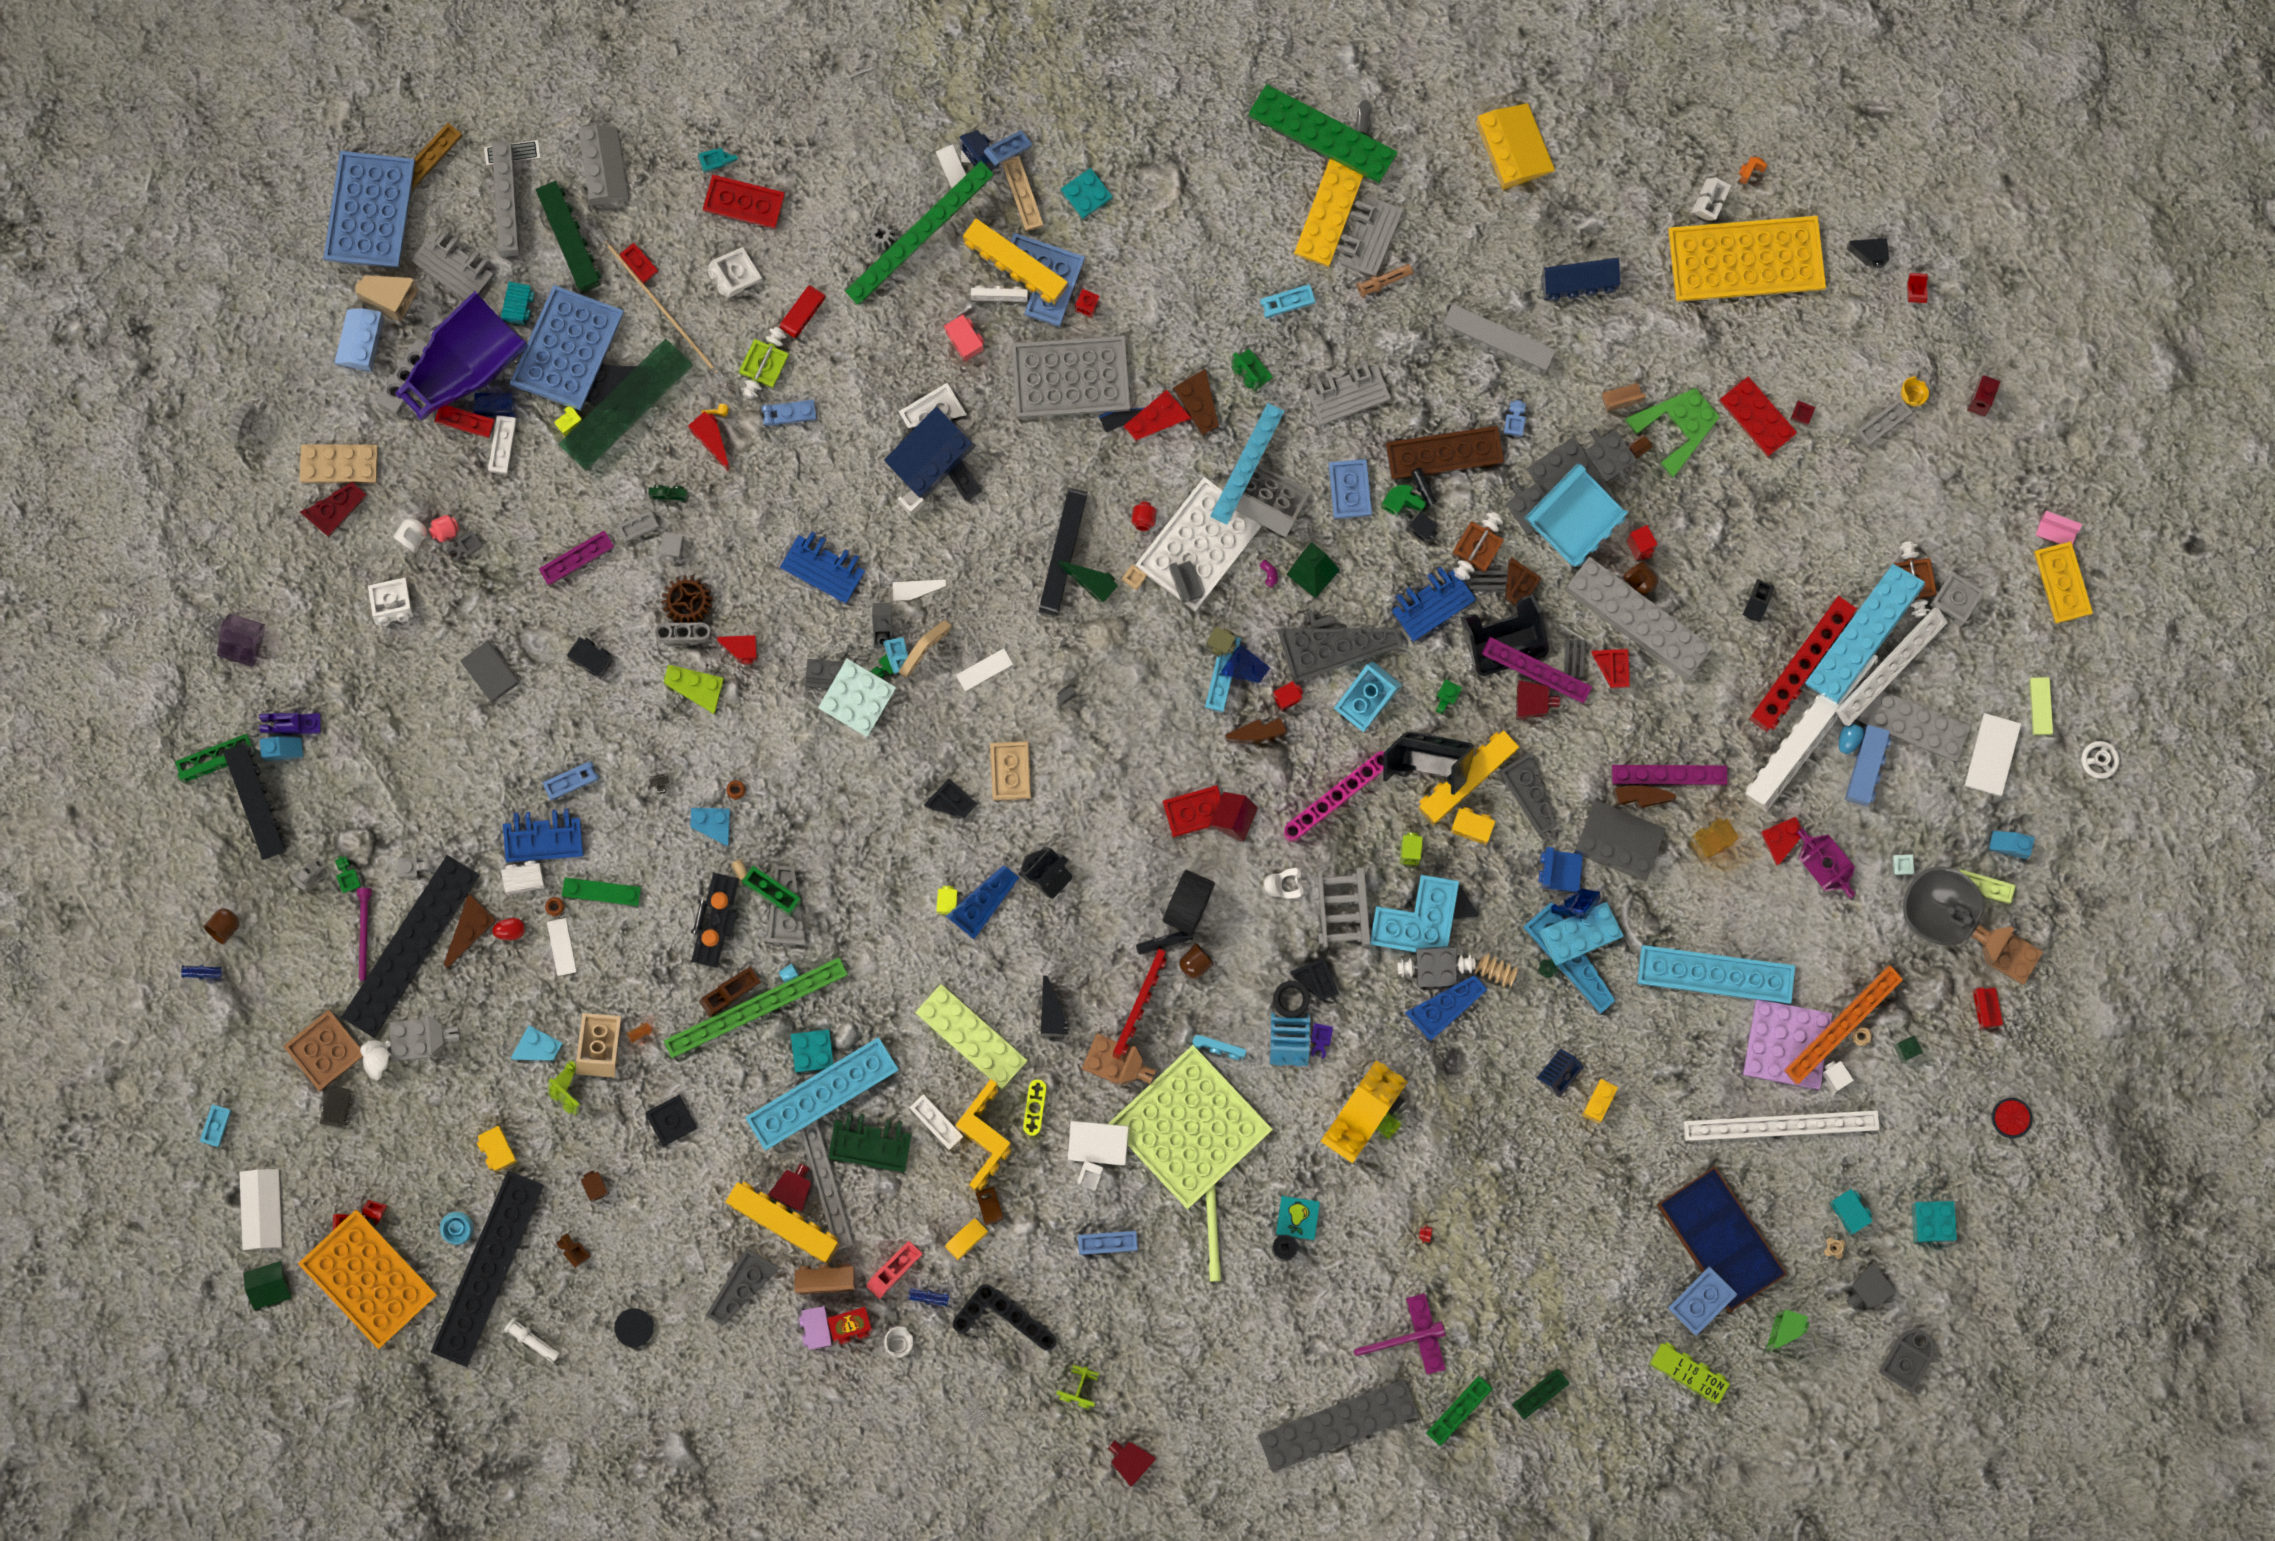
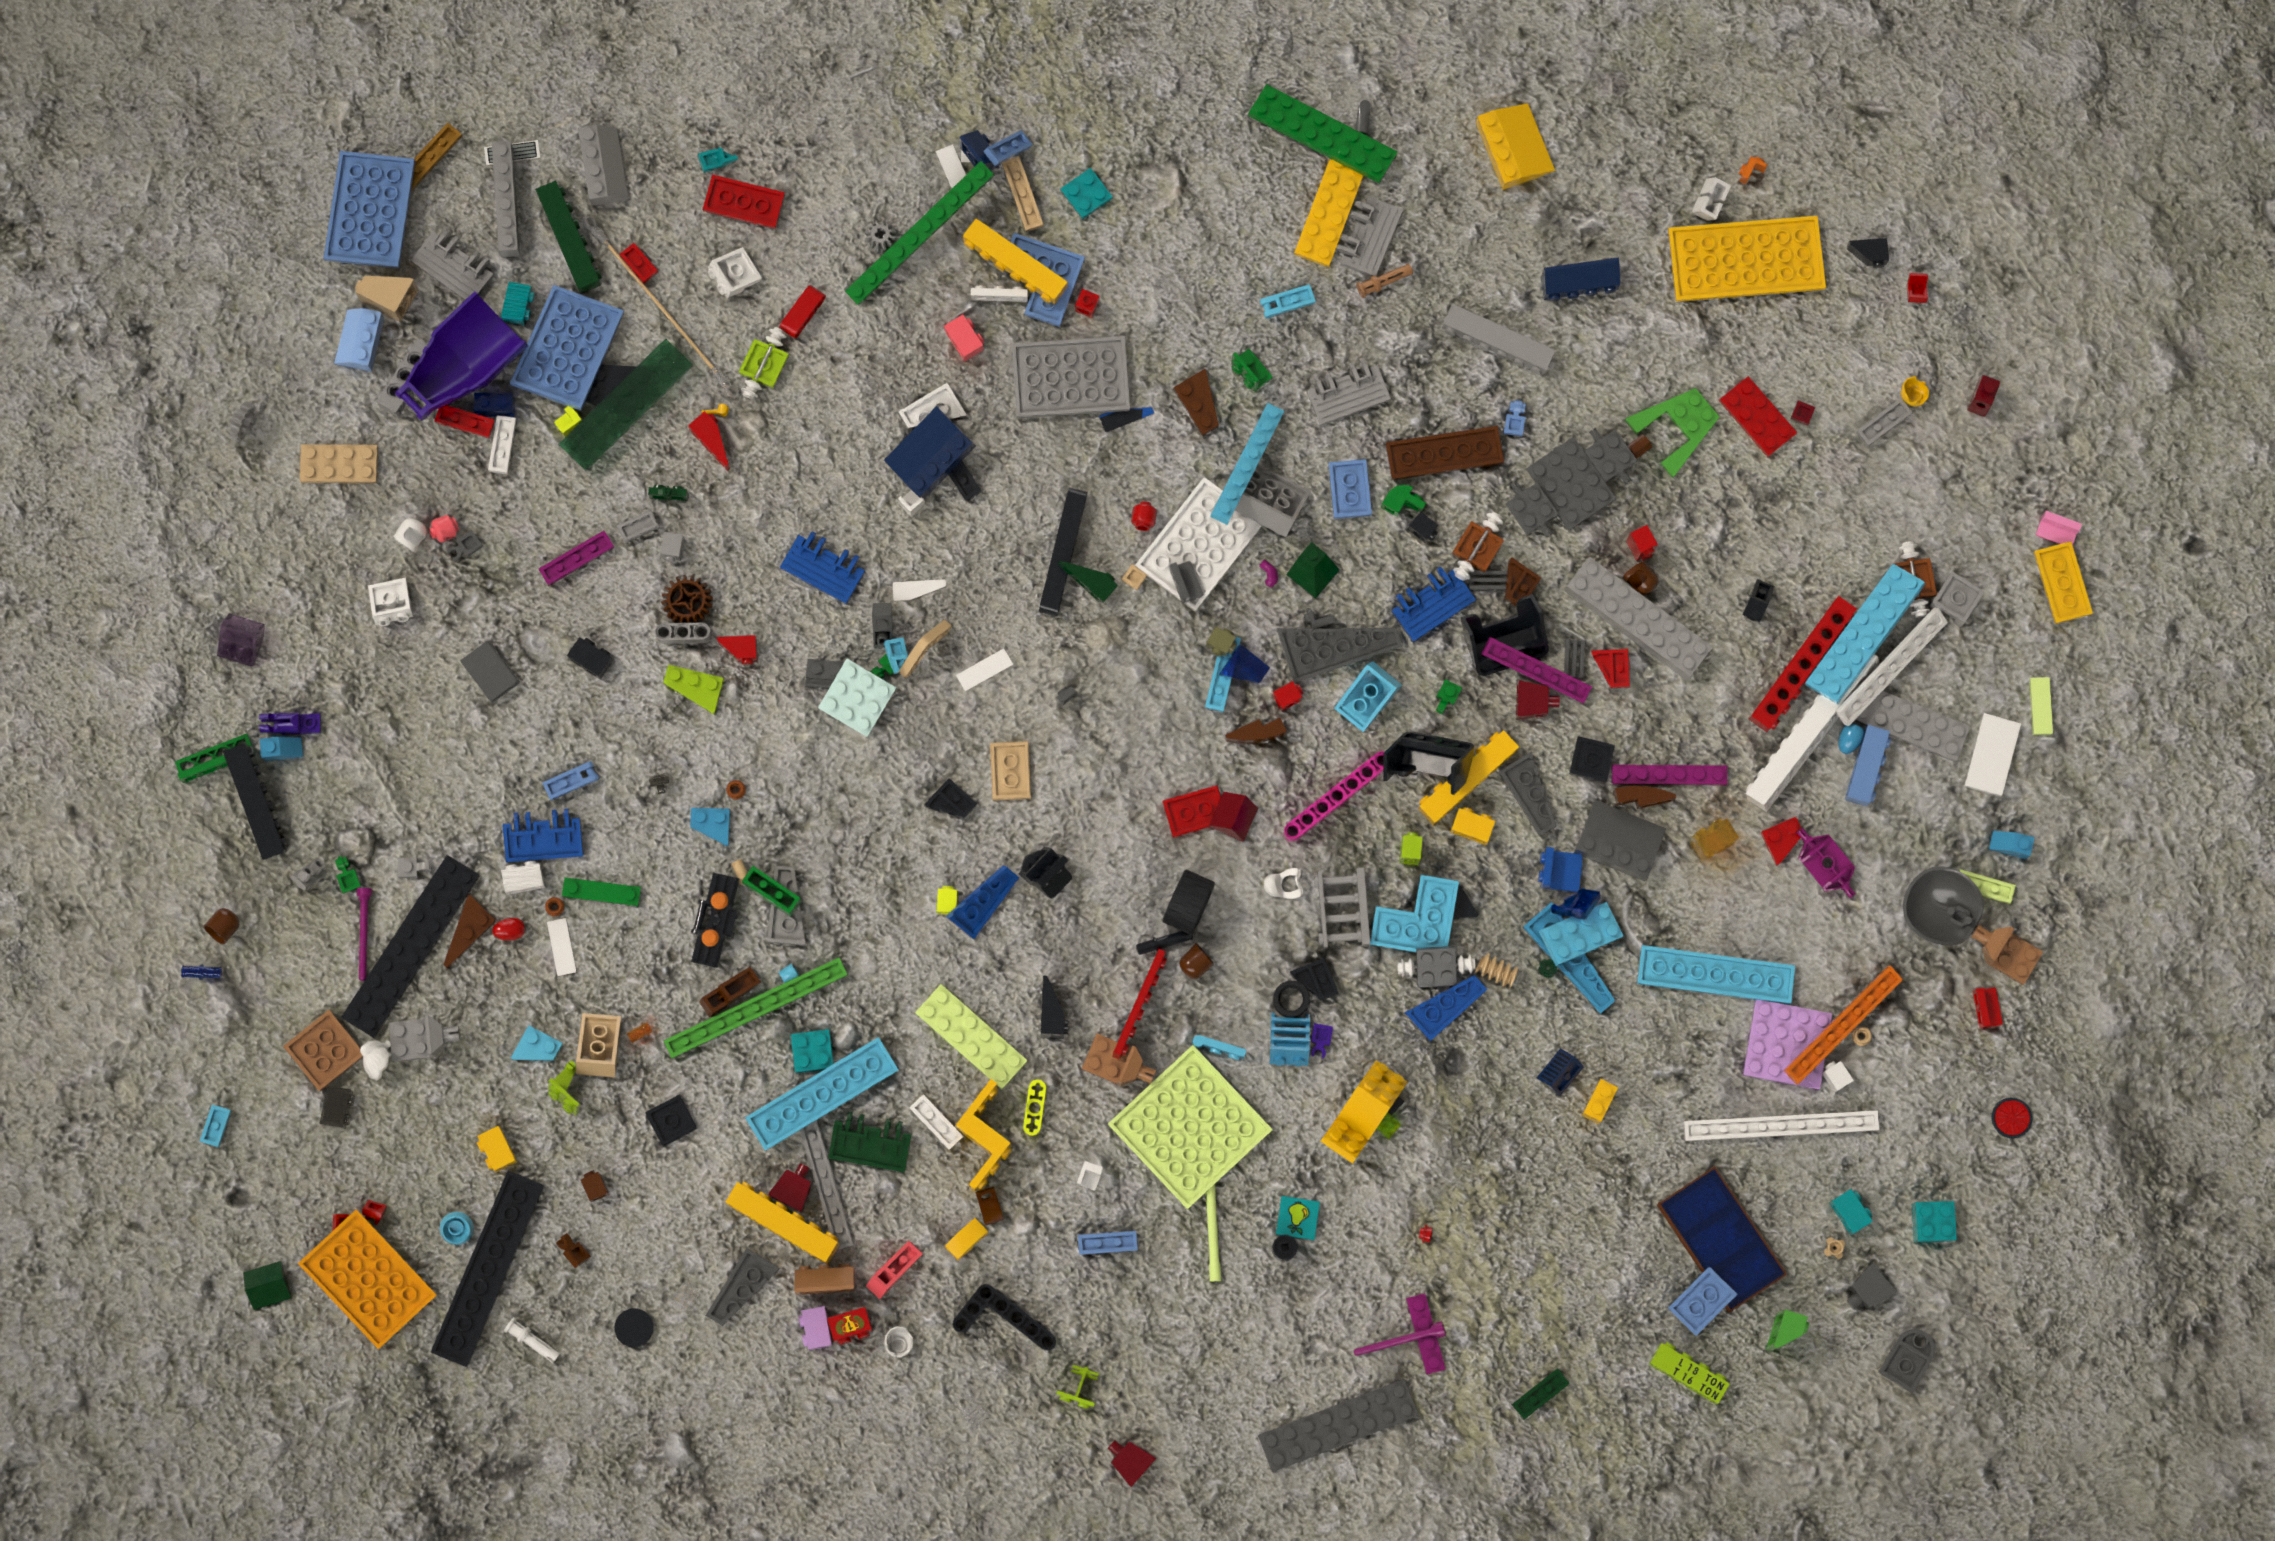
white slope [240,1169,282,1250] -> none
dark red wing [300,482,367,538] -> none
medium blue plate [761,399,816,426] -> none
clear blue pin [908,1288,949,1307] -> none
white tile [1068,1121,1129,1165] -> none
red wing [1123,390,1191,441] -> none
black pin [1410,467,1438,506] -> none
green plate [1425,1375,1493,1447] -> none
medium azure panel [1524,464,1628,567] -> none
medium nougat panel [1602,383,1646,412] -> none
light aqua plate [1892,855,1914,875] -> none
clear green brick [1894,1035,1923,1063] -> none
white piece [2081,741,2119,779] -> none
none -> black plate [1569,736,1615,783]

